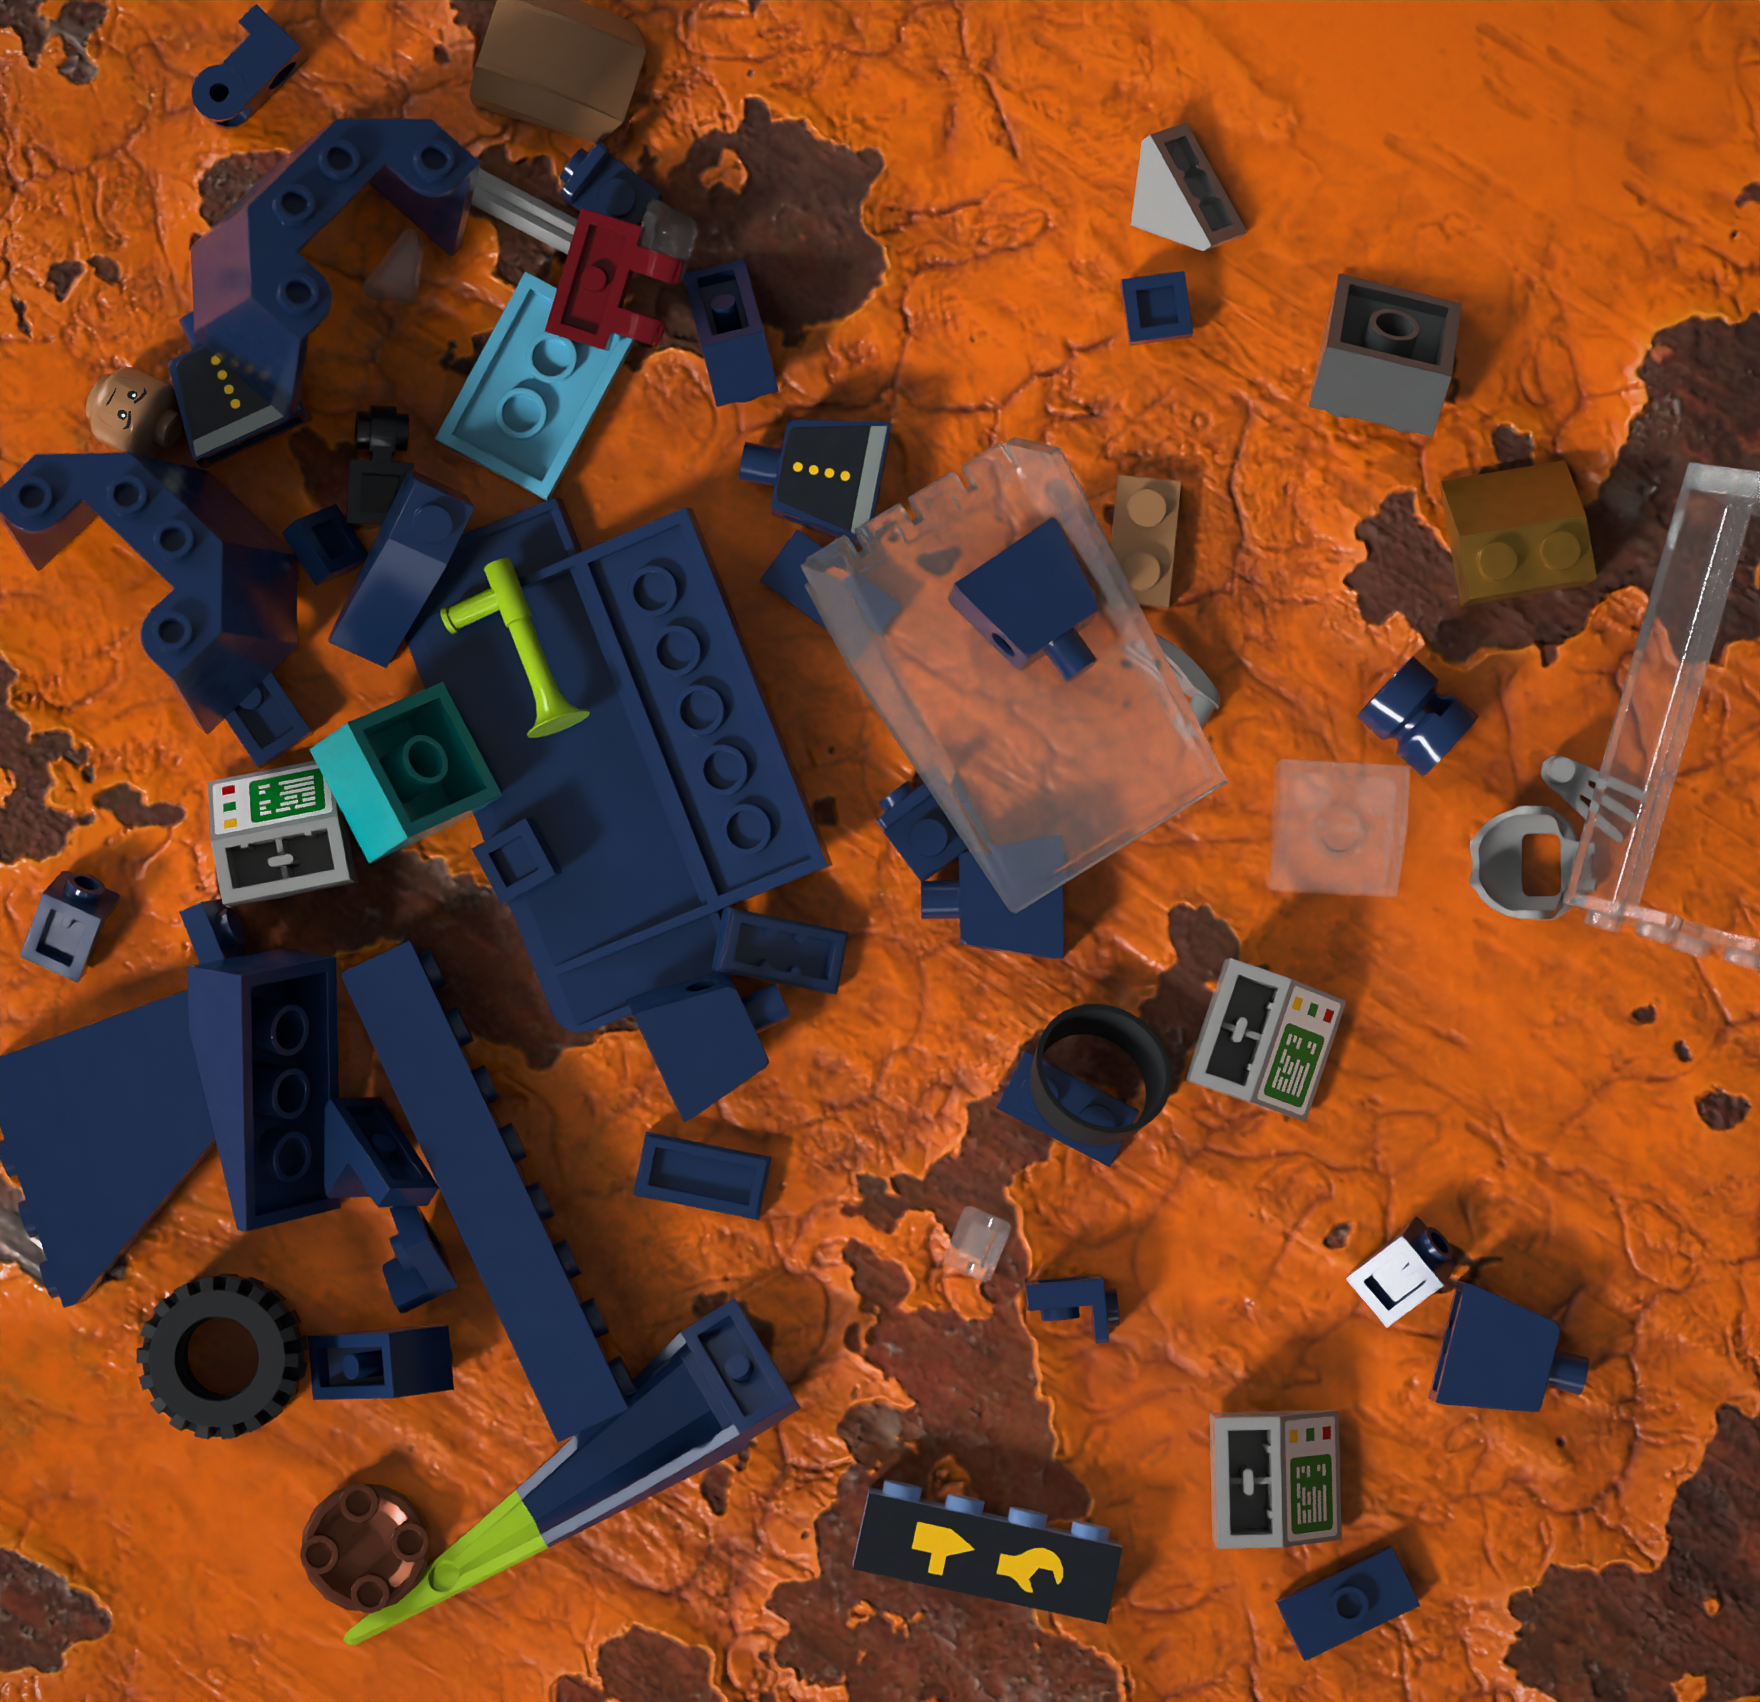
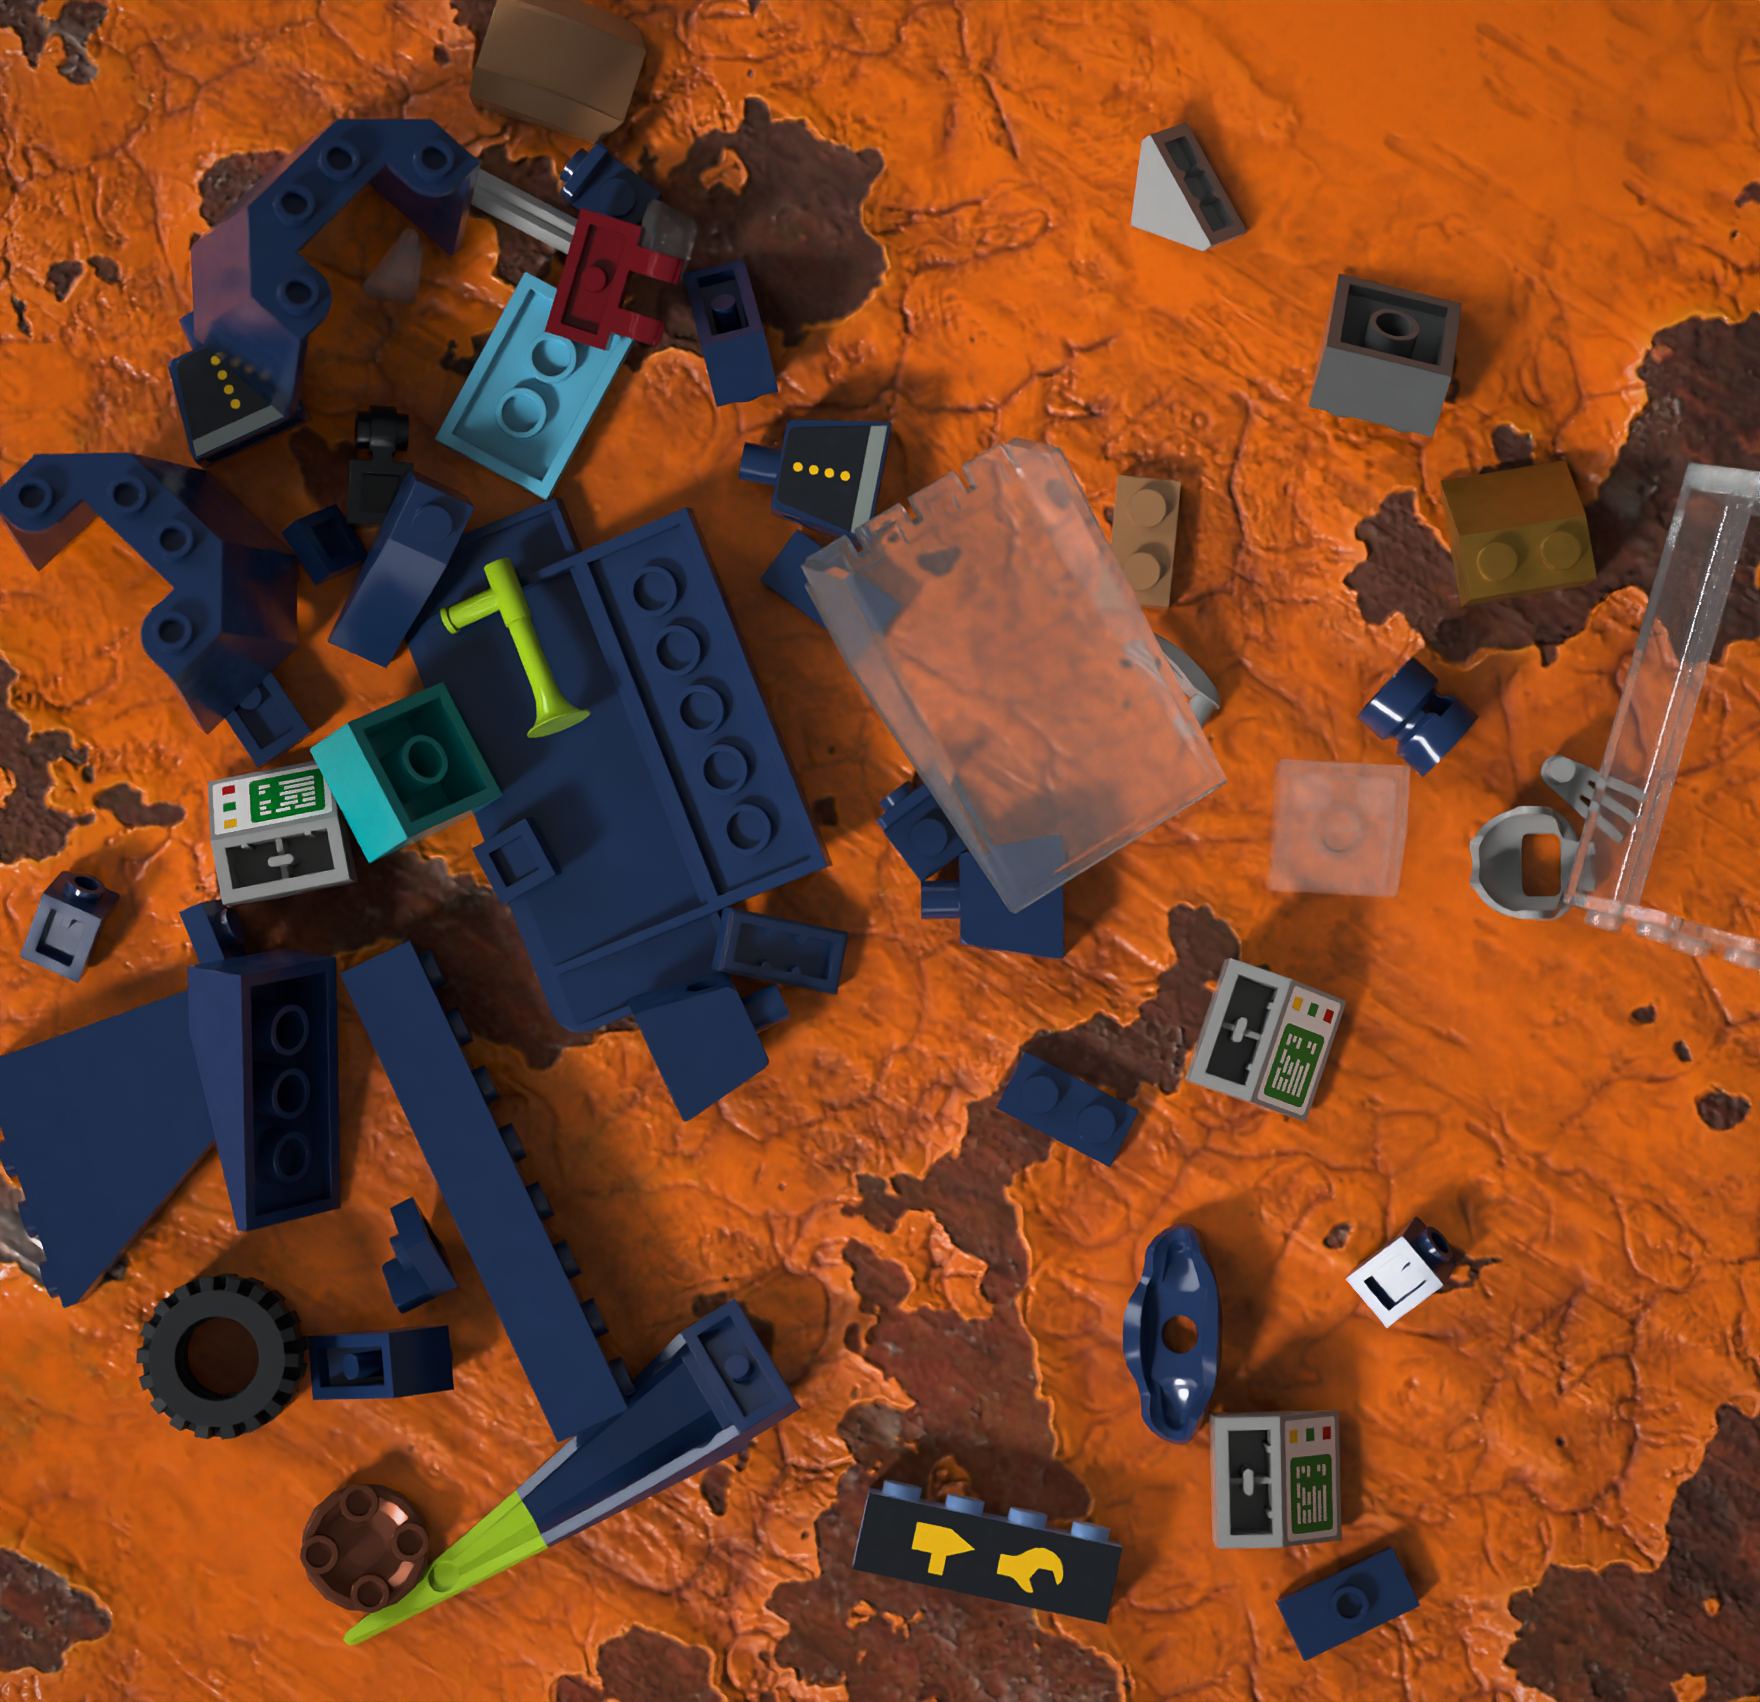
medium nougat head [86,367,184,458] -> none
dark blue leg [191,4,309,129] -> none
dark blue slope [324,1097,439,1207] -> none
dark blue tile [633,1132,772,1220] -> none
clear slope [944,1206,1012,1283] -> none
dark blue torso [947,517,1100,683] -> none
dark blue bracket [1024,1274,1120,1344] -> none
black tyre [1030,1004,1172,1145] -> none
dark blue plate [1120,271,1193,346] -> none
dark blue torso [1428,1281,1589,1412] -> none
none -> dark blue piece [1123,1223,1223,1445]

